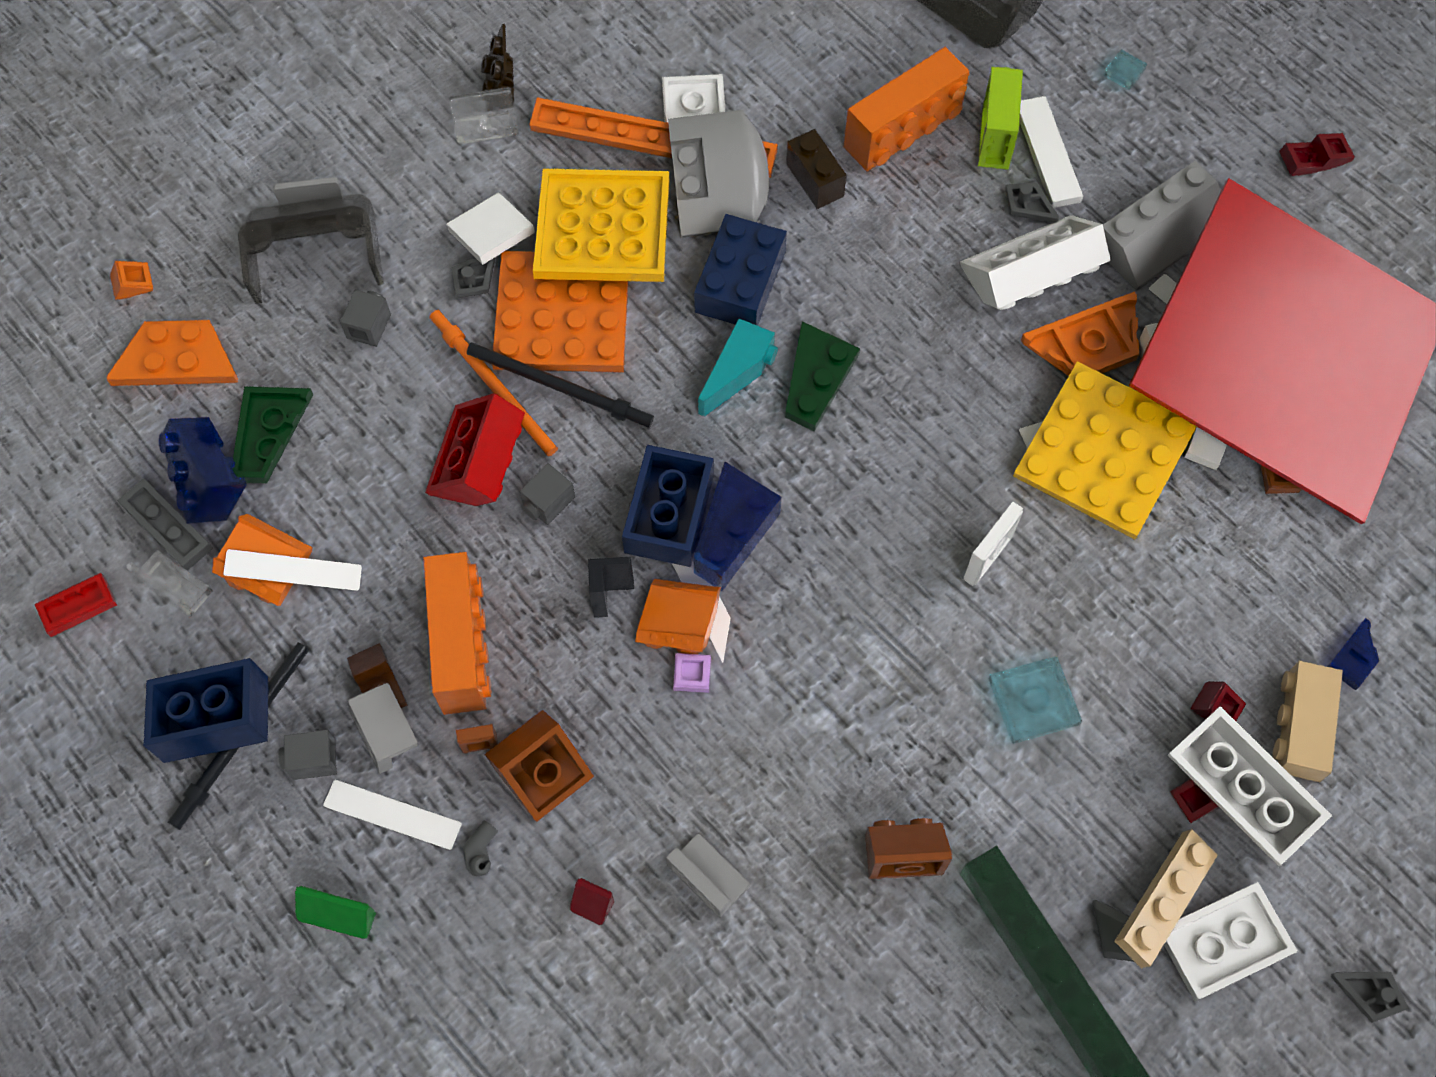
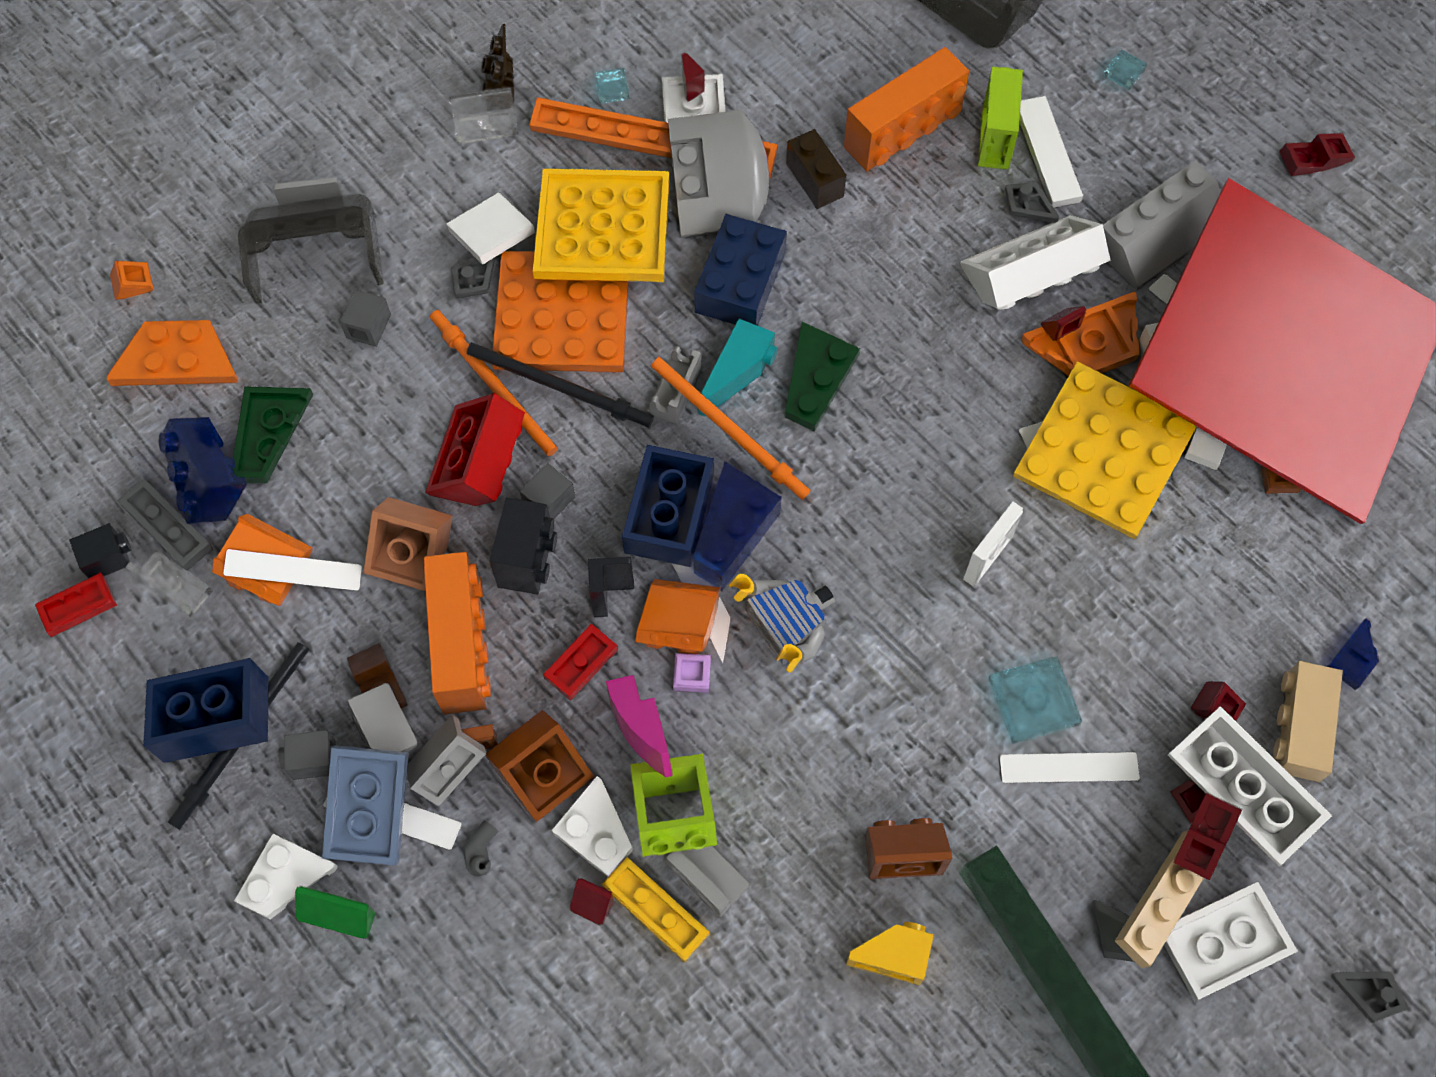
none -> black brick [69,523,132,578]
none -> white wing [234,834,338,919]
none -> sand blue plate [322,745,408,866]
none -> nougat slope [363,497,453,591]
none -> light grey panel [407,715,486,806]
none -> black brick [489,497,557,595]
none -> red plate [543,623,618,701]
none -> white wing [552,776,633,878]
none -> clear light blue tile [594,68,630,104]
none -> yellow tile [601,857,710,963]
none -> dark pink slope [606,675,673,778]
none -> lime window [630,753,717,857]
none -> light grey hinge [647,346,702,425]
none -> orange bar [650,357,811,501]
none -> dark red slope [681,52,705,102]
none -> torso [728,574,835,673]
none -> yellow slope [846,922,934,985]
none -> white sticker [1000,752,1139,783]
none -> dark red slope [1041,306,1087,341]
none -> dark red slope [1174,792,1243,881]

